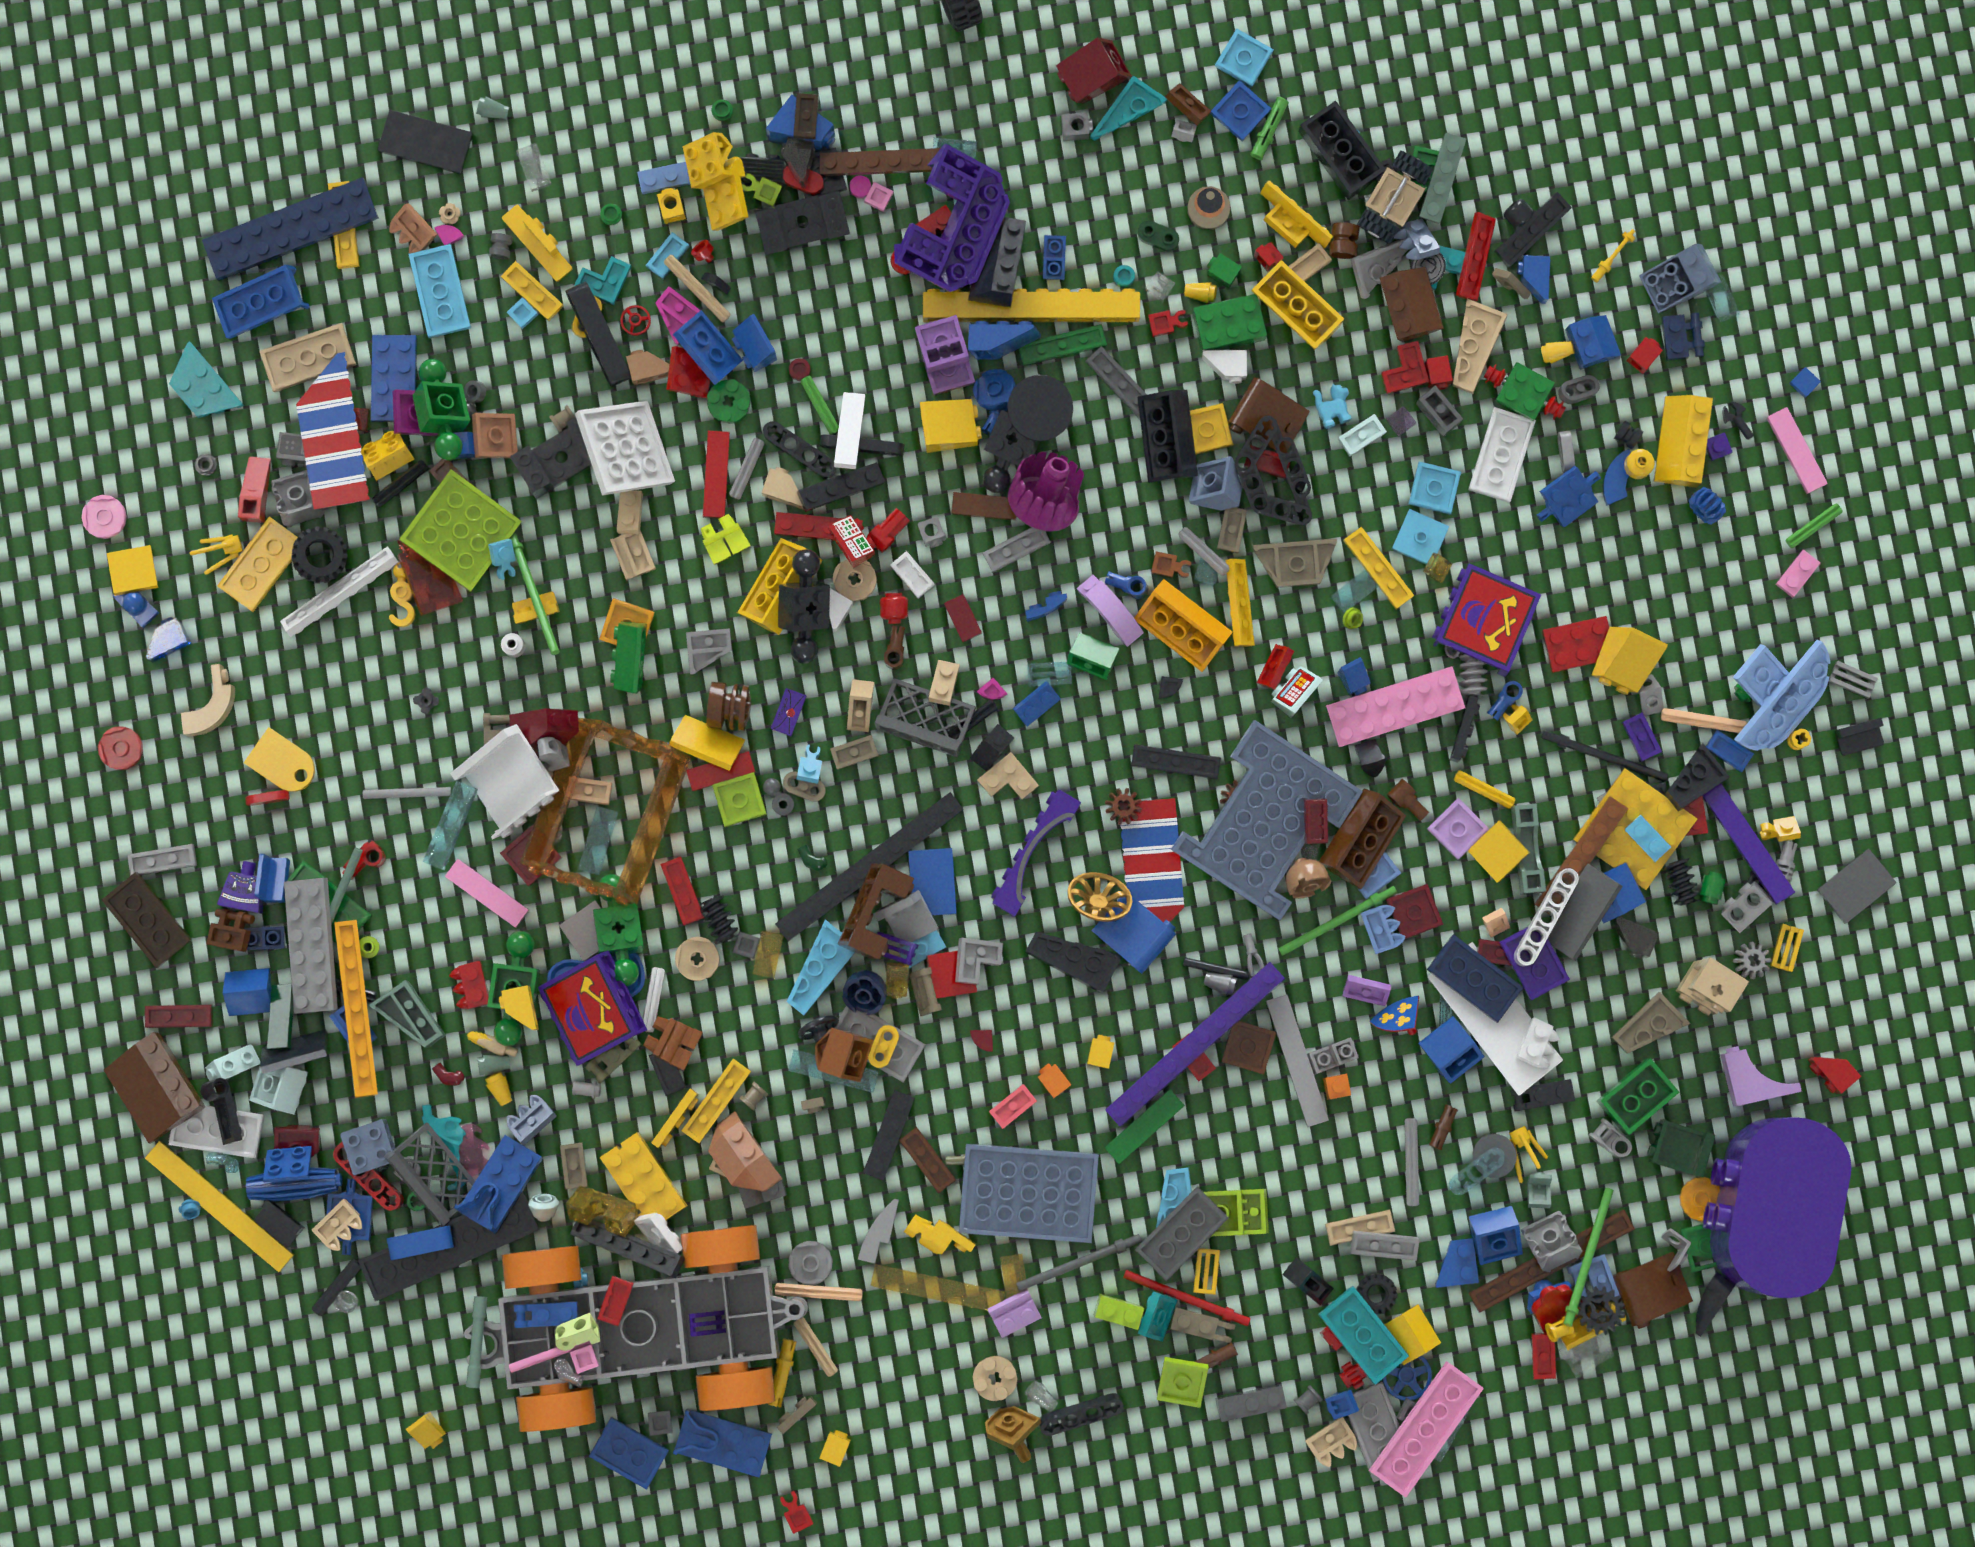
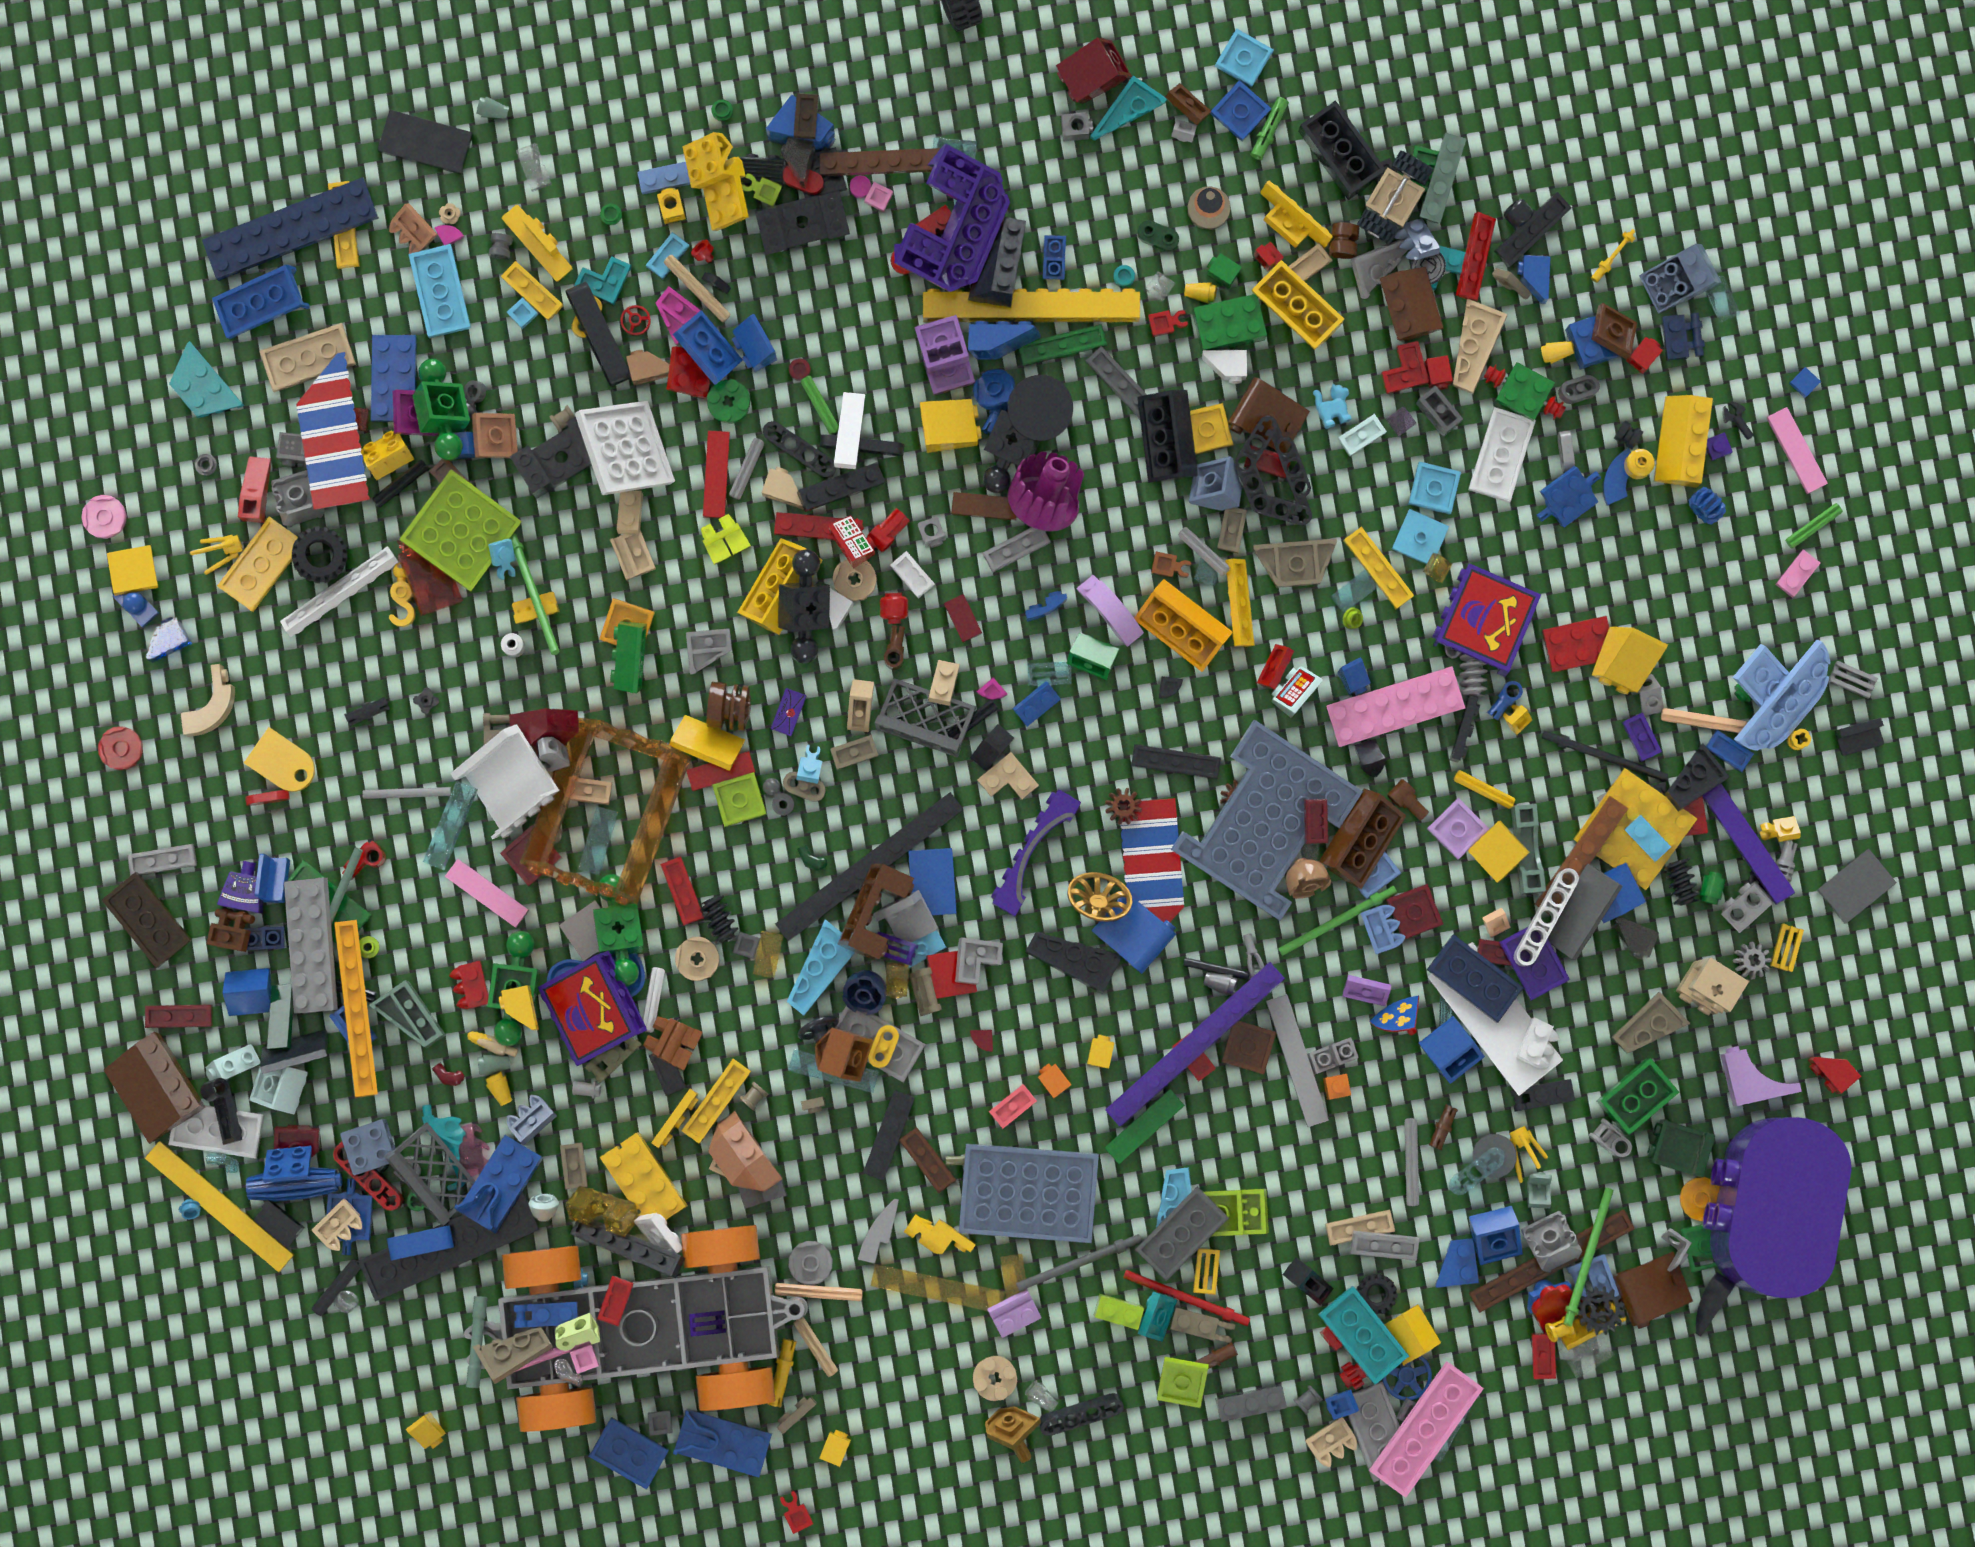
blue pin [1105,571,1149,599] -> none
none -> black pin [344,697,390,727]
none -> dark tan wing [472,1327,553,1384]
none -> reddish brown plate [1591,303,1637,359]

